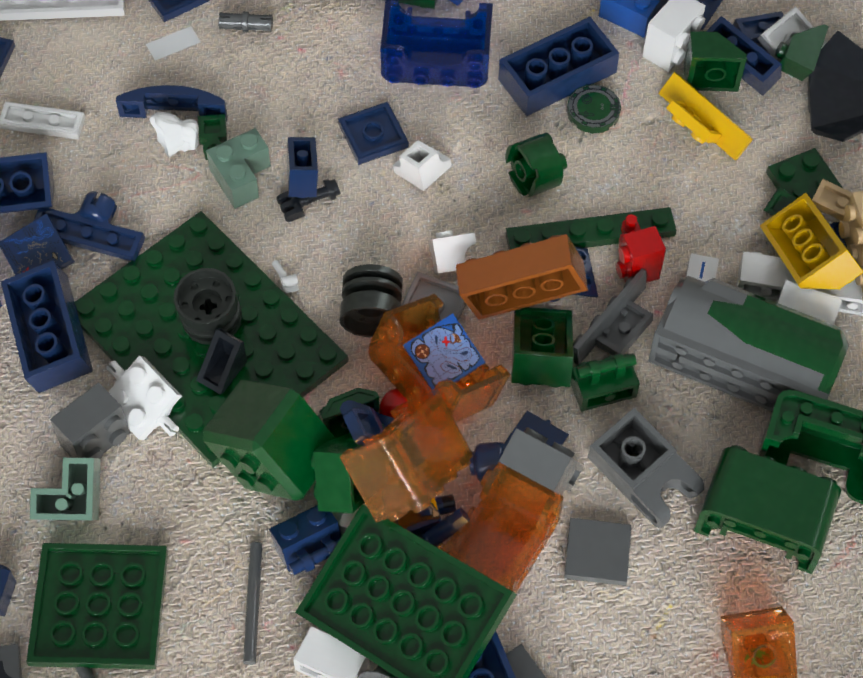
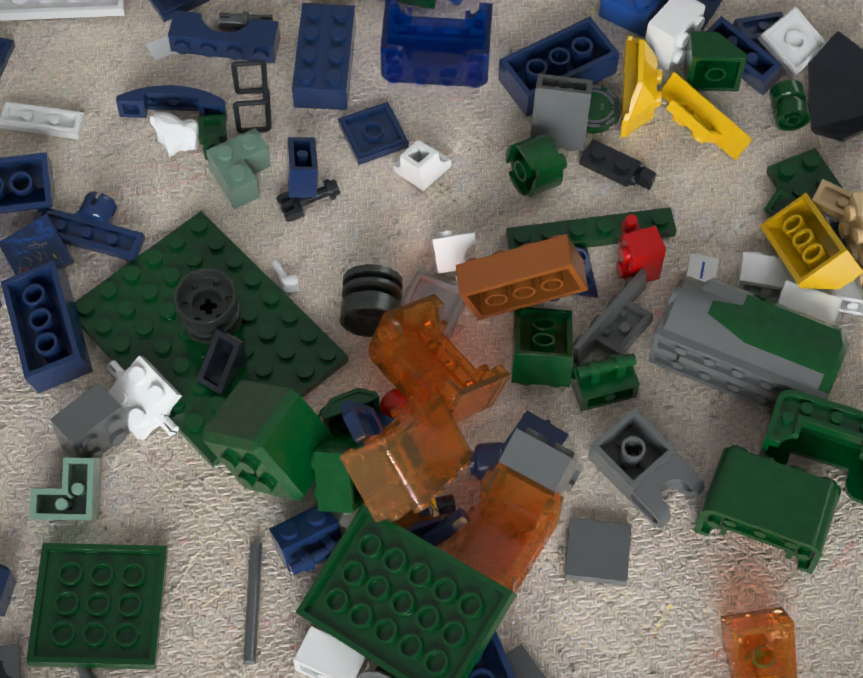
tile [403,313,485,396] -> none
dark green slope [775,24,829,81] -> none
none -> dark blue arch [168,10,280,63]
none -> black piece [231,60,272,133]
none -> dark blue brick [292,3,356,110]
none -> dark grey brick [530,74,593,151]
none -> black hinge [579,139,656,190]
none -> yellow wedge [620,35,662,137]
none -> dark green wheel [769,80,811,131]

